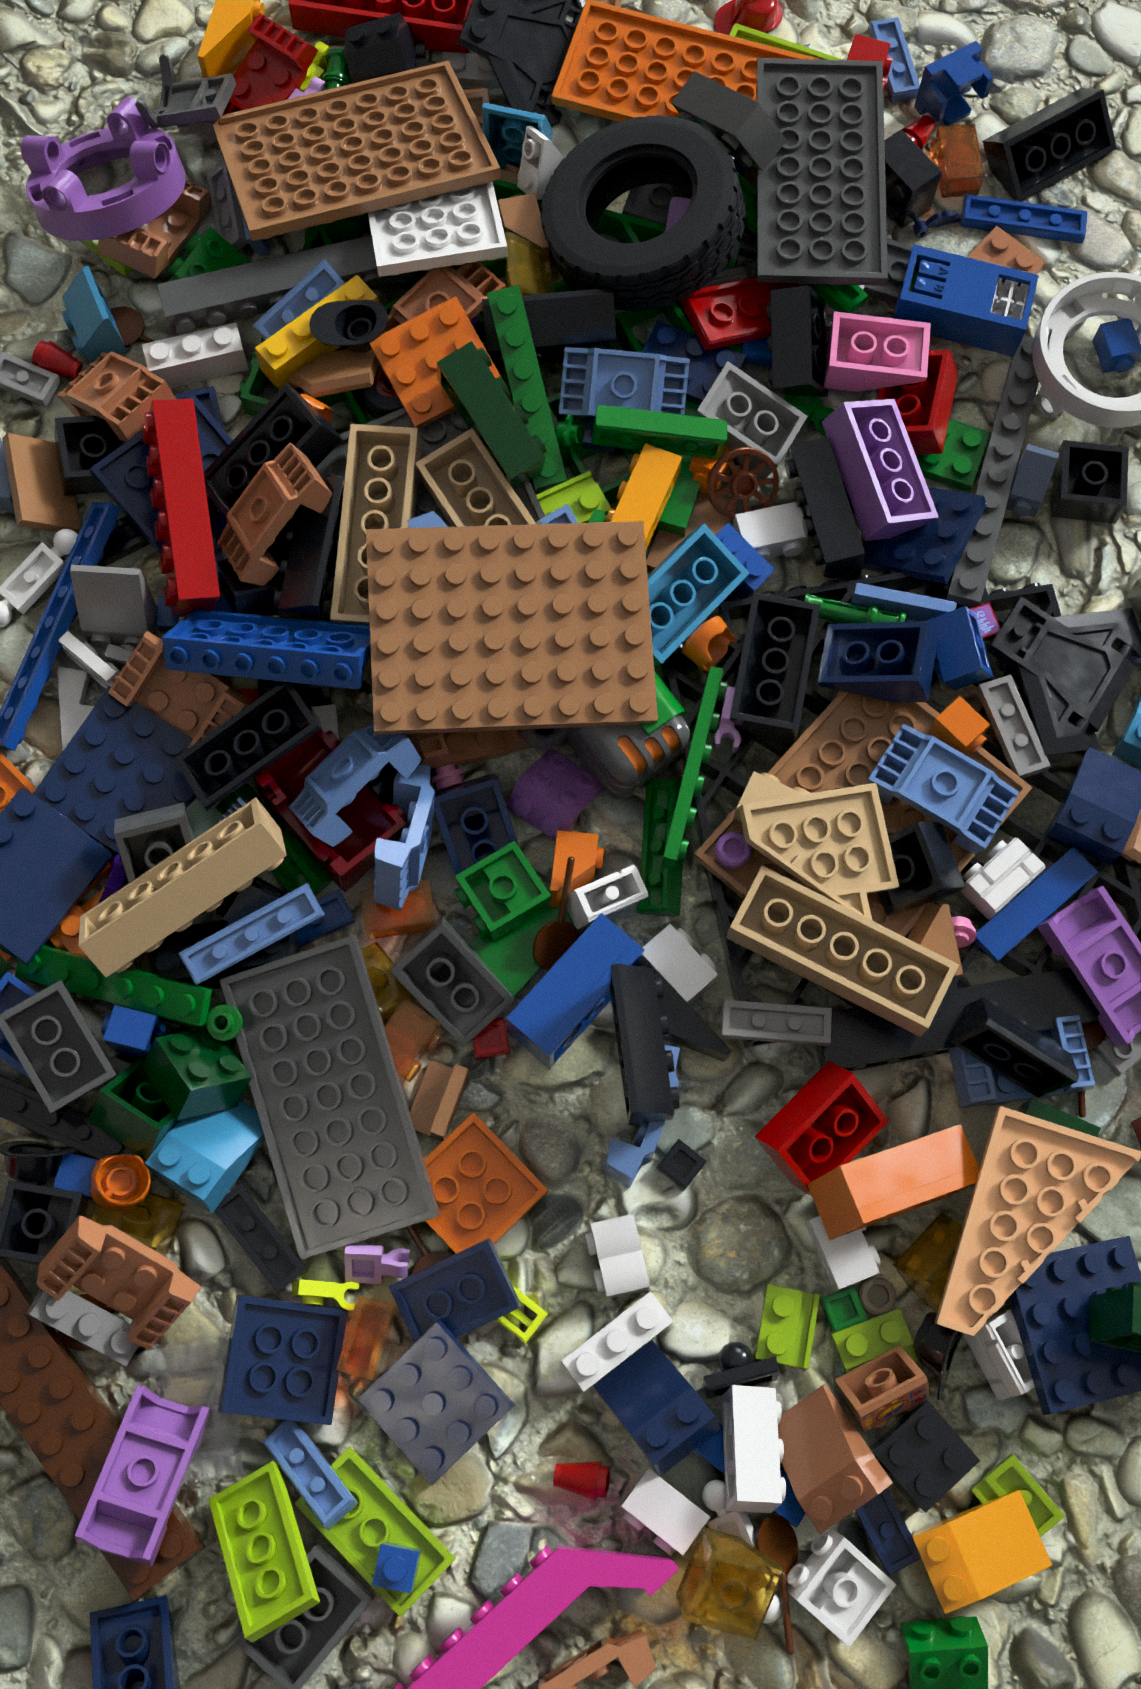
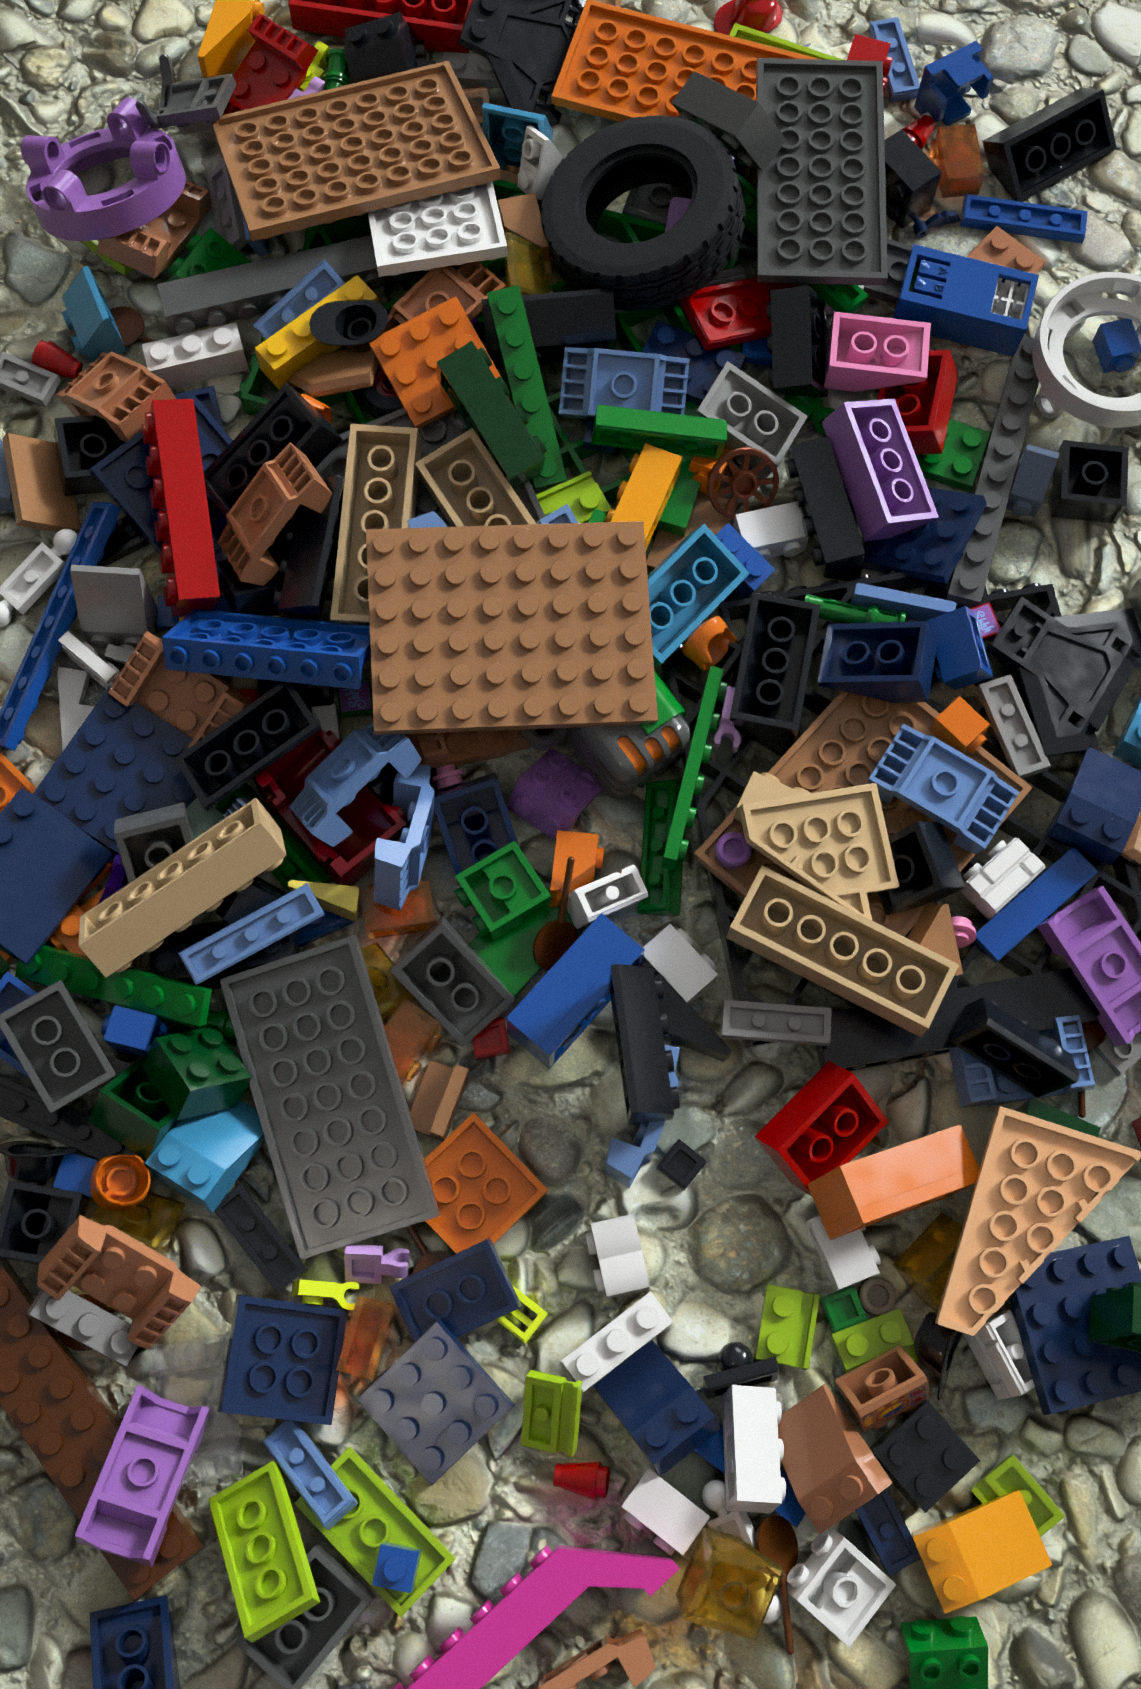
green plate [206,1004,243,1041] -> none
green plate [556,414,584,453] -> none
none -> light yellow slope [288,880,360,922]
none -> tile [337,679,373,718]
none -> lime plate [521,1370,583,1457]

